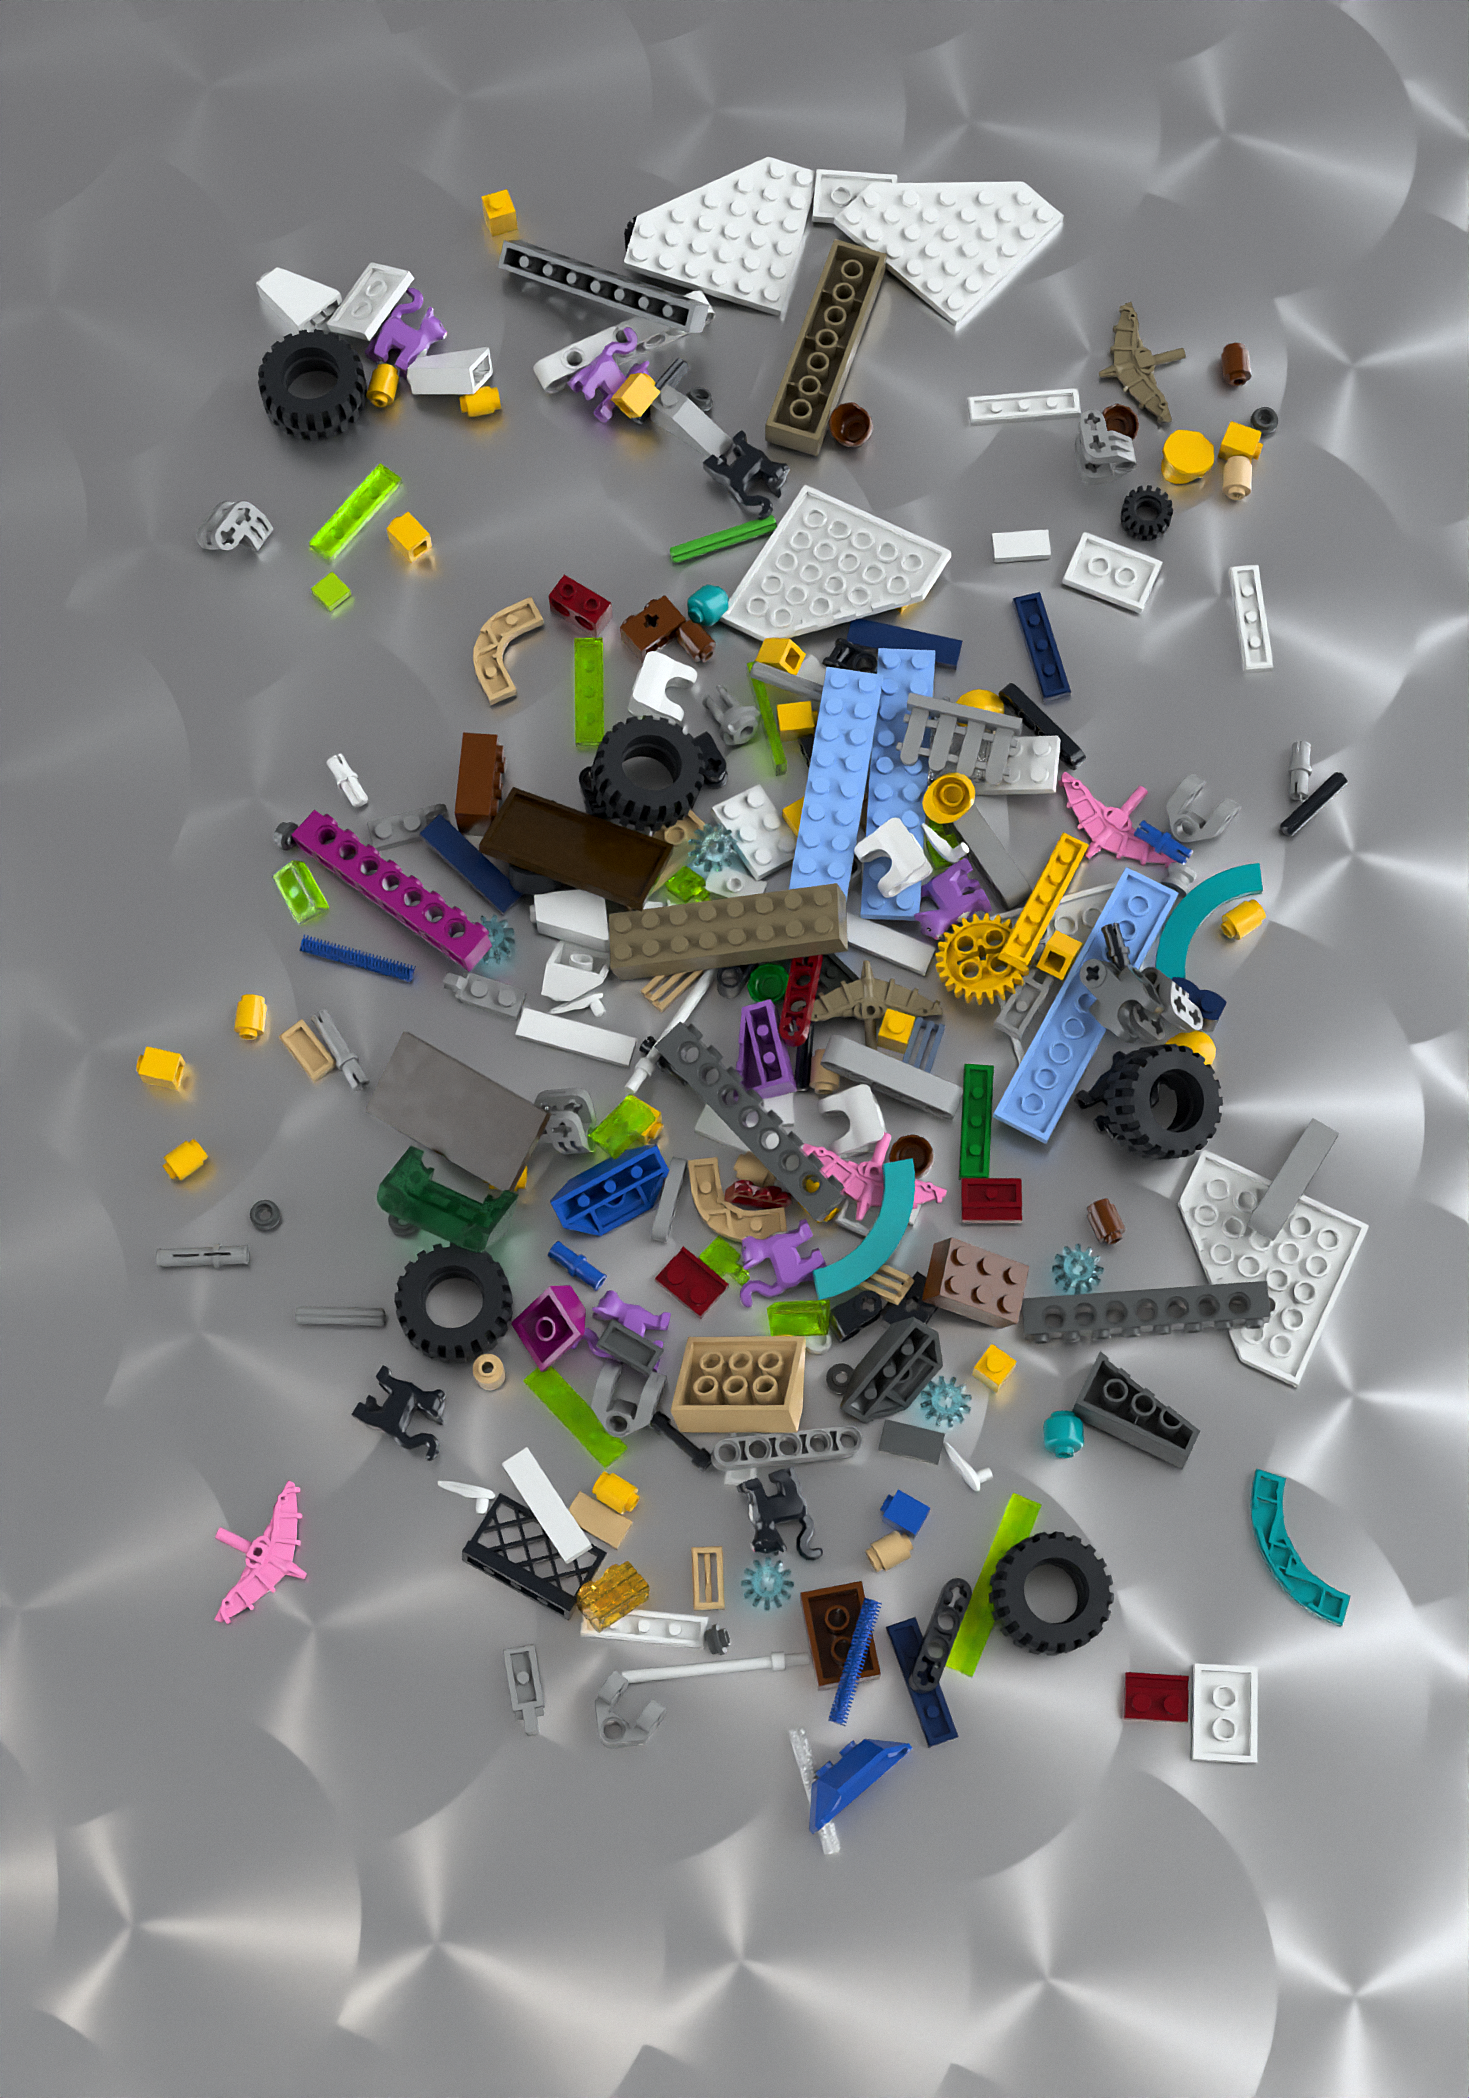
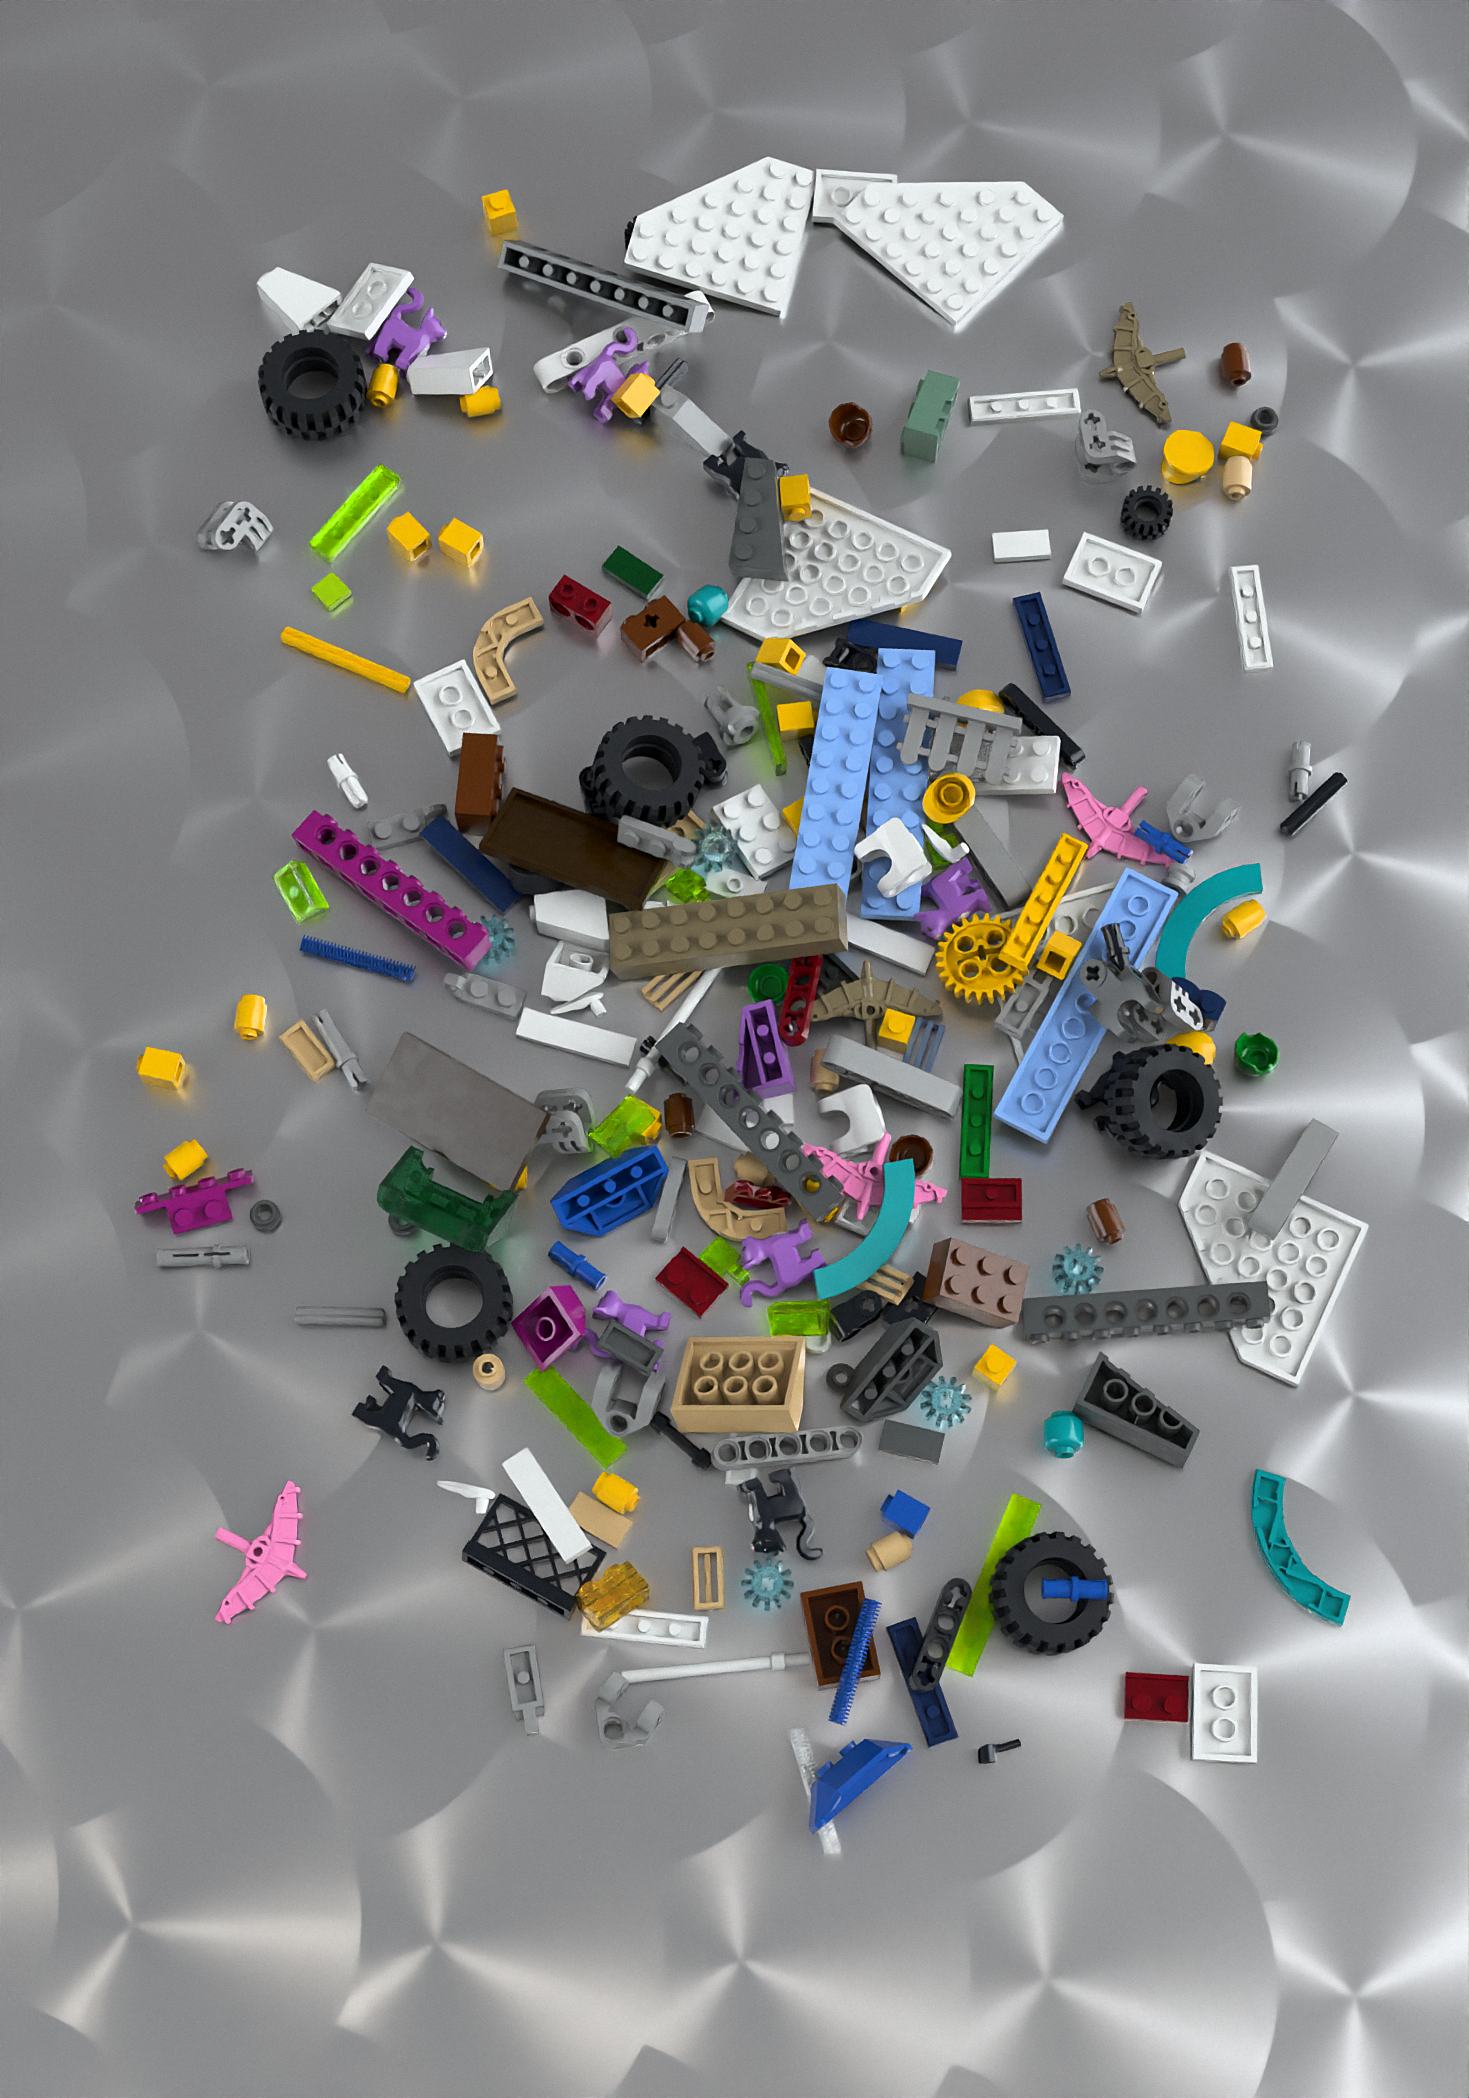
dark grey plate [274,822,298,851] -> none
clear neon green tile [574,638,604,747] -> none
white piece [627,651,697,726] -> none
bright green axle [670,515,777,563] -> none
dark grey plate [686,387,713,412] -> none
dark grey plate [705,1624,731,1655] -> none
black piece [717,963,760,999] -> none
dark tan brick [765,239,887,456] -> none
black axle [795,1006,815,1091] -> none
white bar [943,1442,993,1491] -> none
reddish brown hair [1102,403,1139,441] -> none
none -> magenta bracket [134,1168,253,1234]
none -> yellow axle [280,626,411,693]
none -> white plate [413,659,502,757]
none -> yellow brick [438,518,484,568]
none -> dark green tile [602,545,664,600]
none -> light grey hinge [617,815,696,869]
none -> reddish brown brick [663,1093,695,1139]
none -> dark grey wedge [728,457,789,582]
none -> yellow brick [779,474,812,521]
none -> sand green wedge [900,370,960,463]
none -> black hand [978,1739,1021,1764]
none -> blue pin [1041,1576,1107,1602]
none -> green hair [1234,1032,1279,1076]

